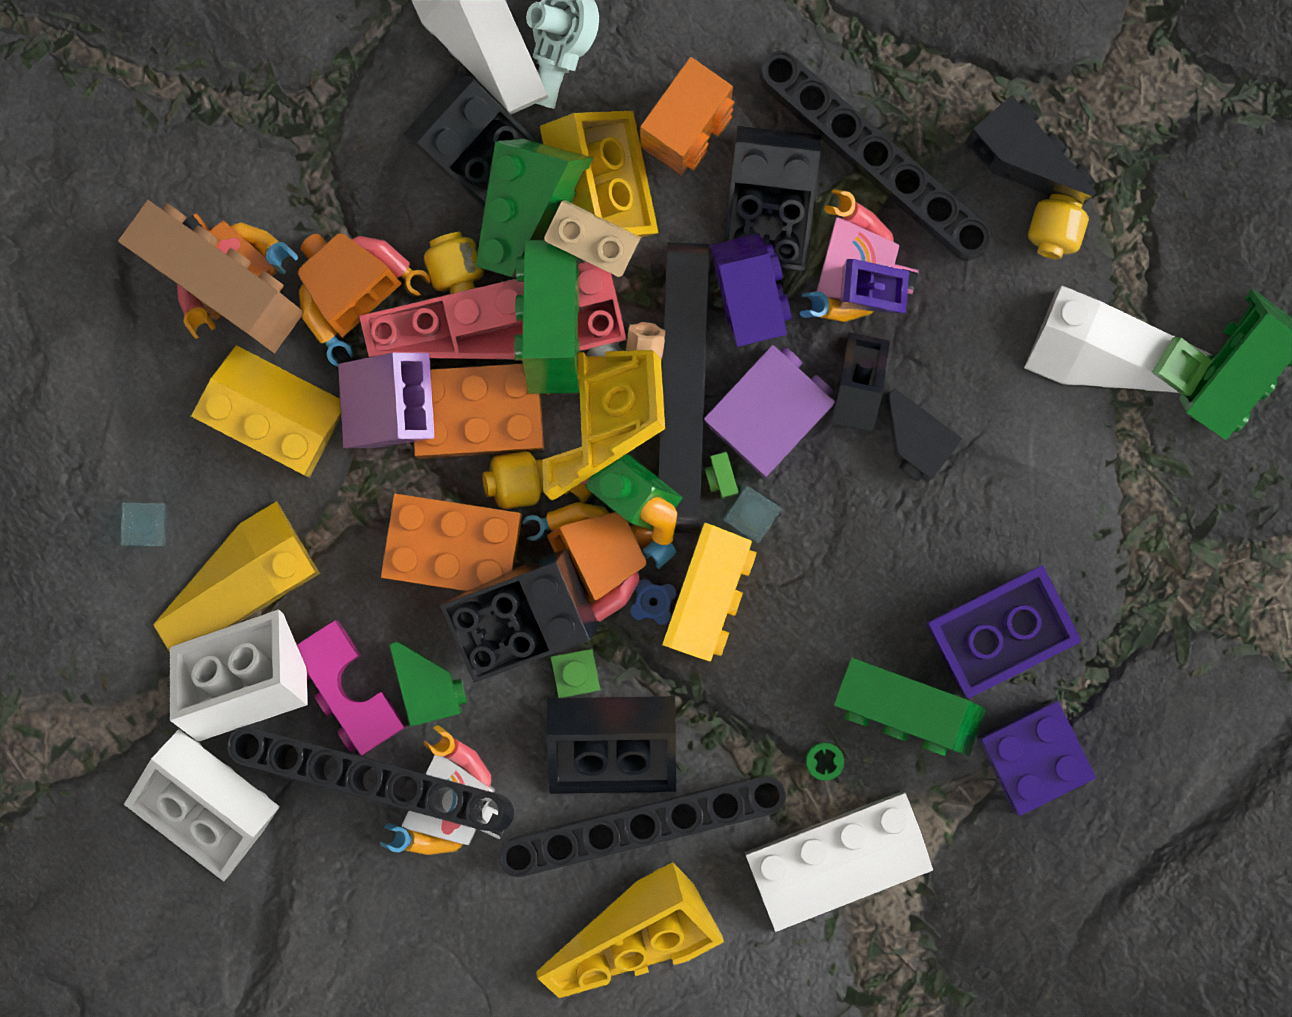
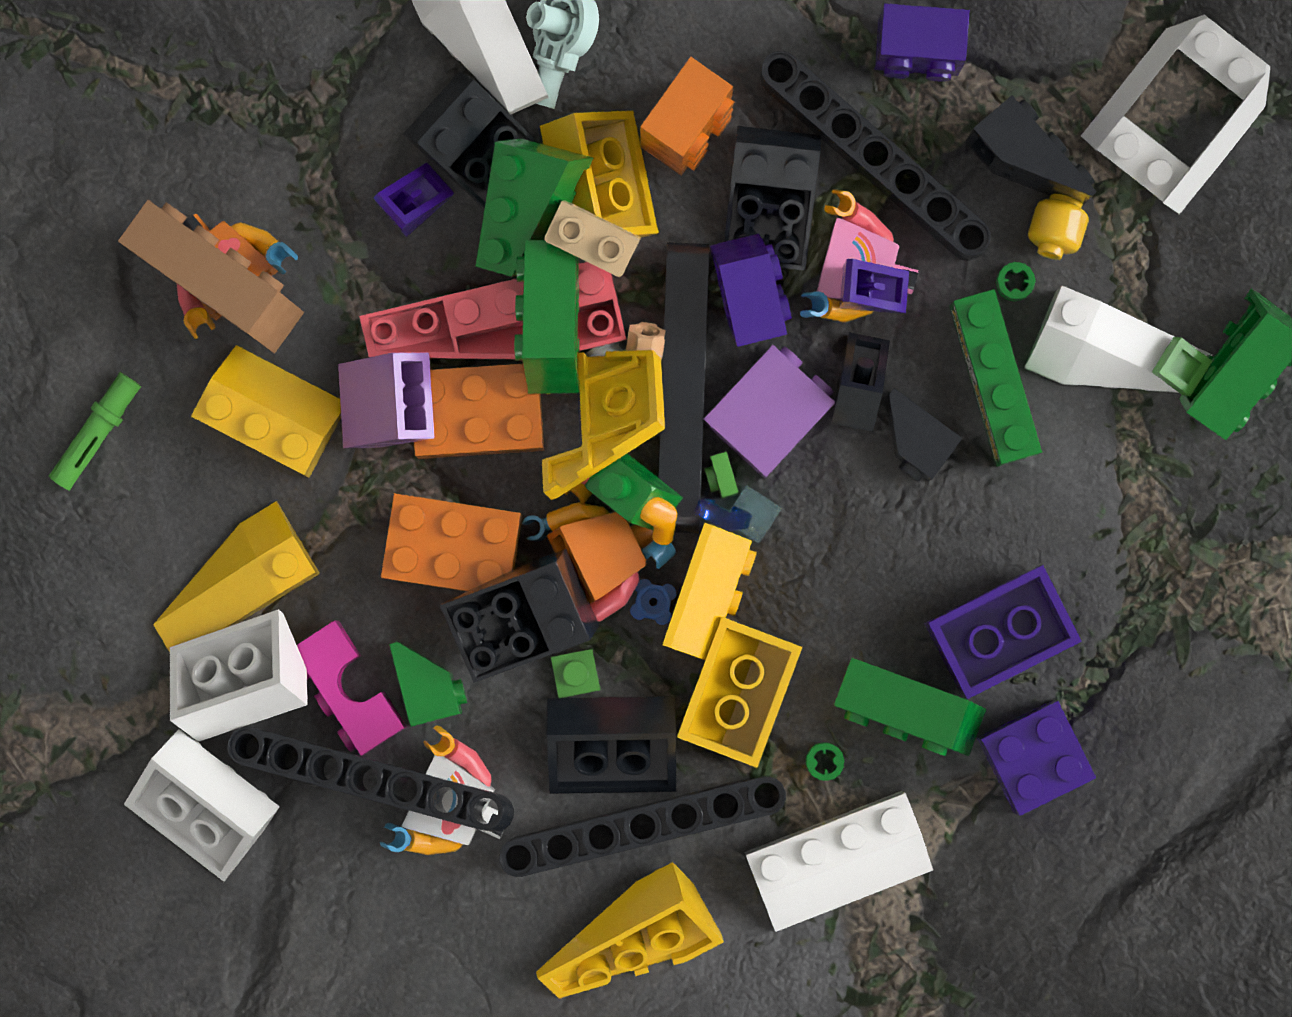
clear light blue plate [121,503,167,547] -> none
orange torso [298,233,430,366] -> none
yellow head [424,232,484,294] -> none
yellow head [482,451,544,509] -> none
none -> bright green pin [48,372,141,491]
none -> dark purple slope [374,162,454,237]
none -> yellow slope [677,617,802,768]
none -> clear blue tile [694,499,753,531]
none -> dark purple brick [875,3,970,82]
none -> green brick [949,289,1042,467]
none -> green bush [995,262,1035,302]
none -> white wedge [1081,15,1270,214]

